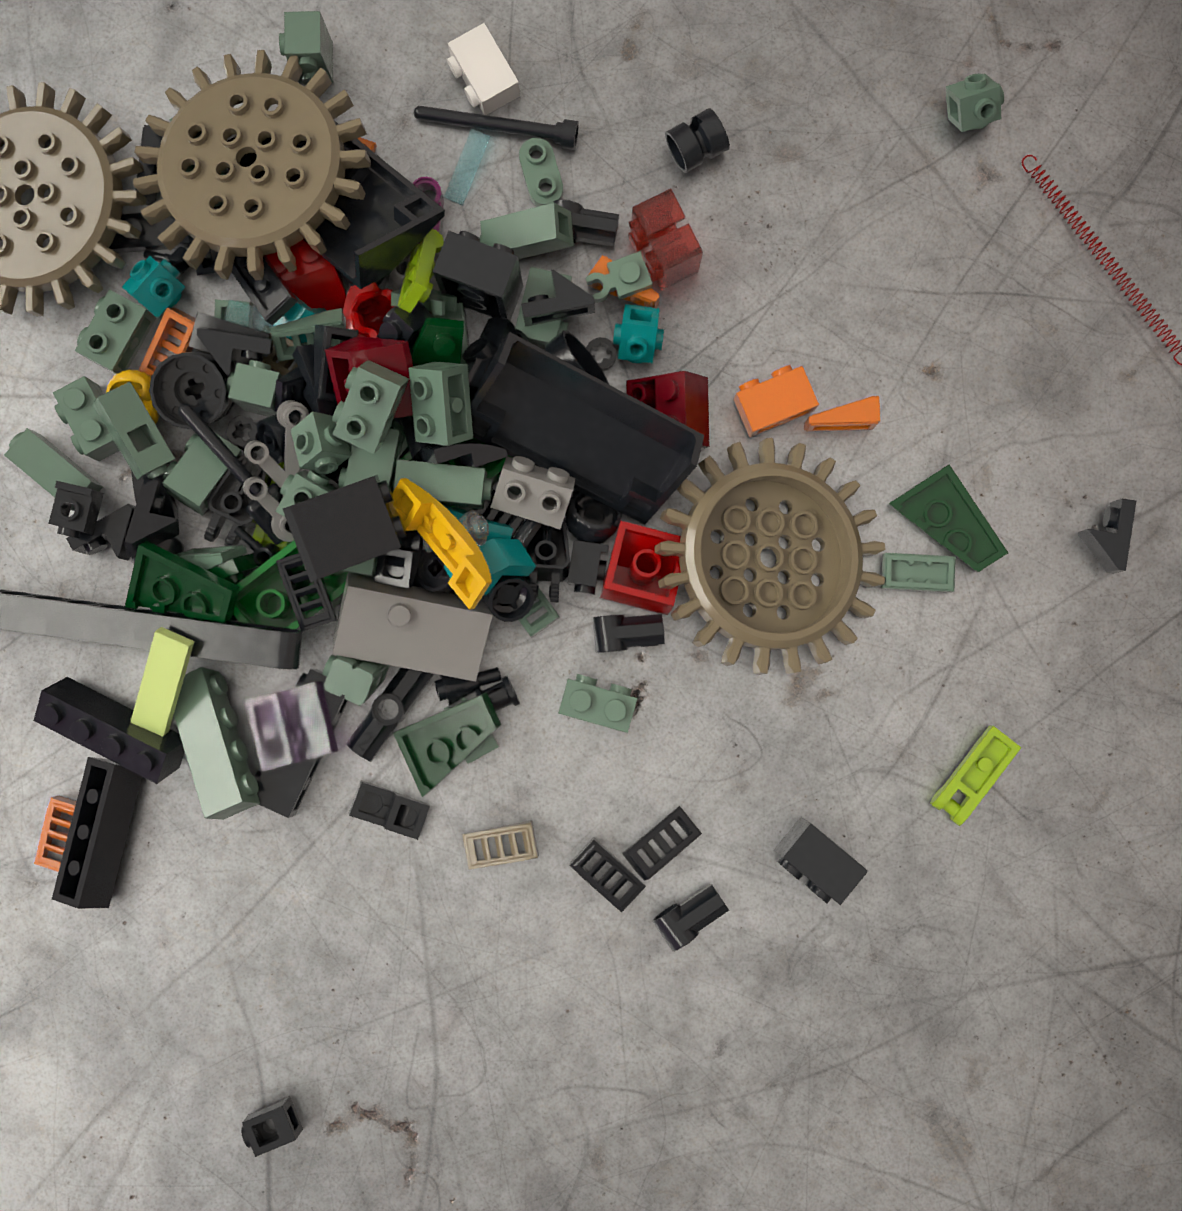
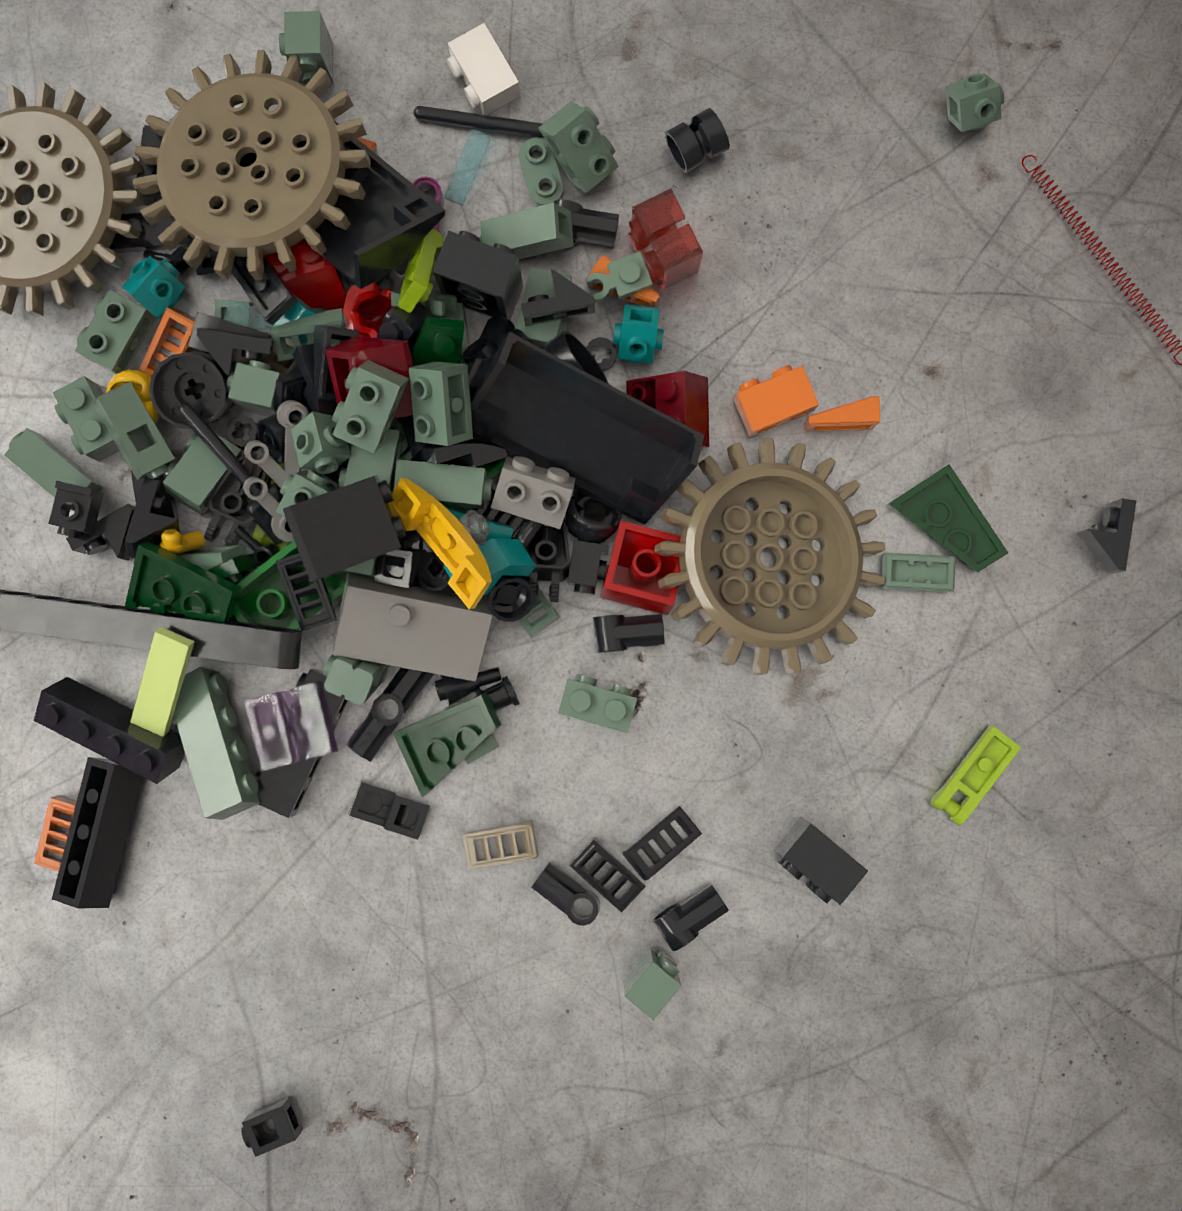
none -> yellow arm [160,529,205,555]
none -> black piece [531,862,600,926]
none -> sand green brick [539,101,619,193]
none -> sand green brick [623,949,682,1021]

